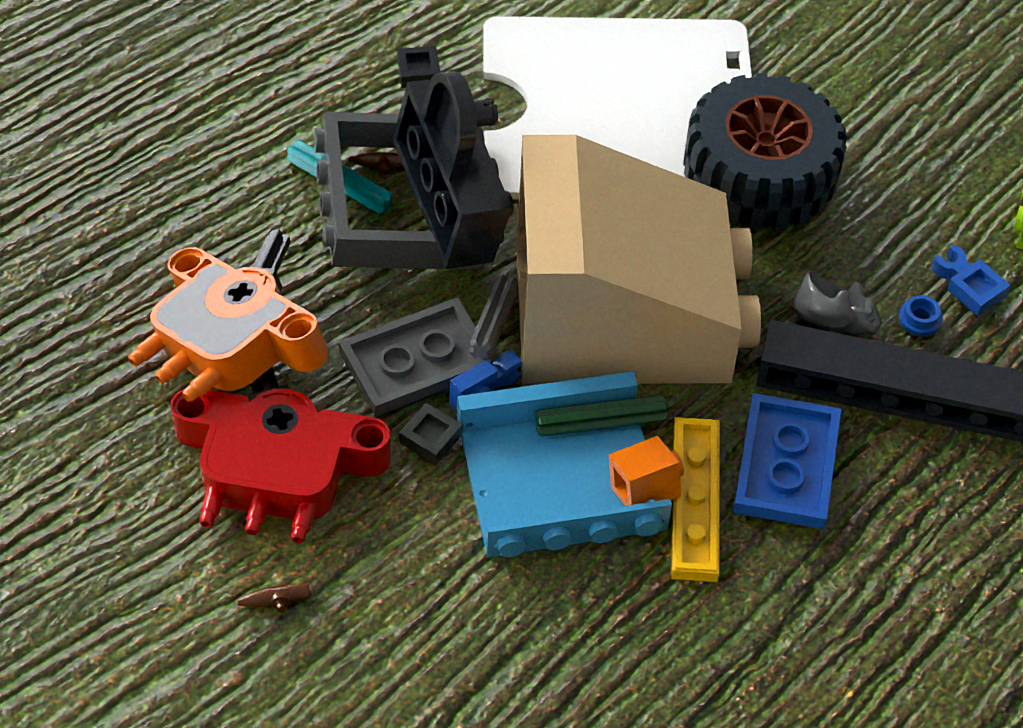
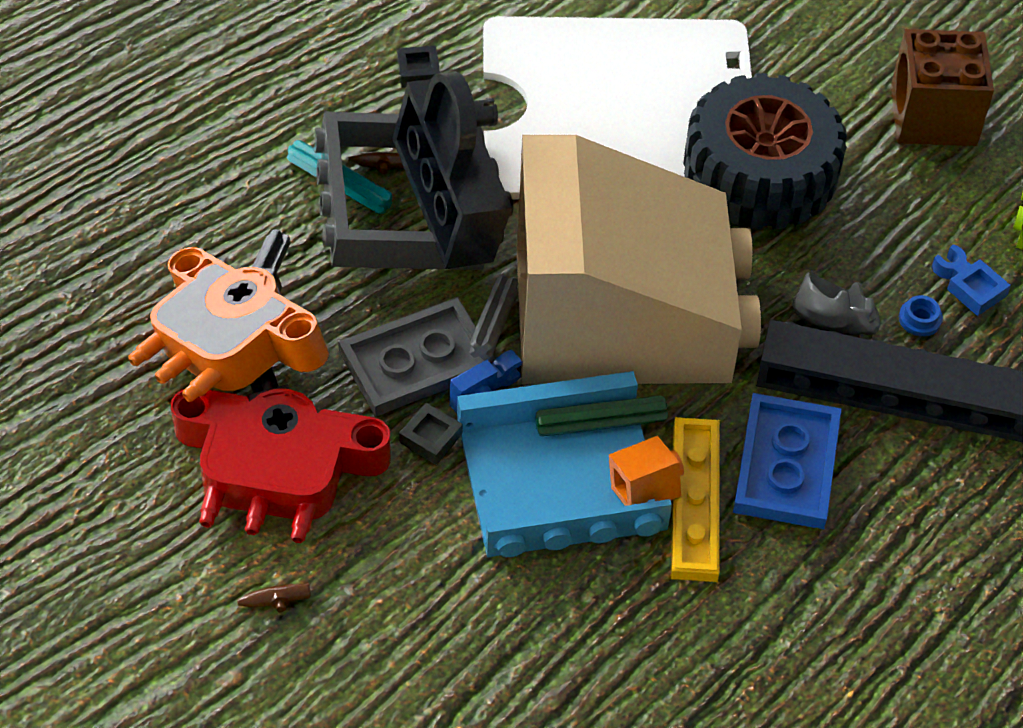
none -> reddish brown brick [891,29,994,146]

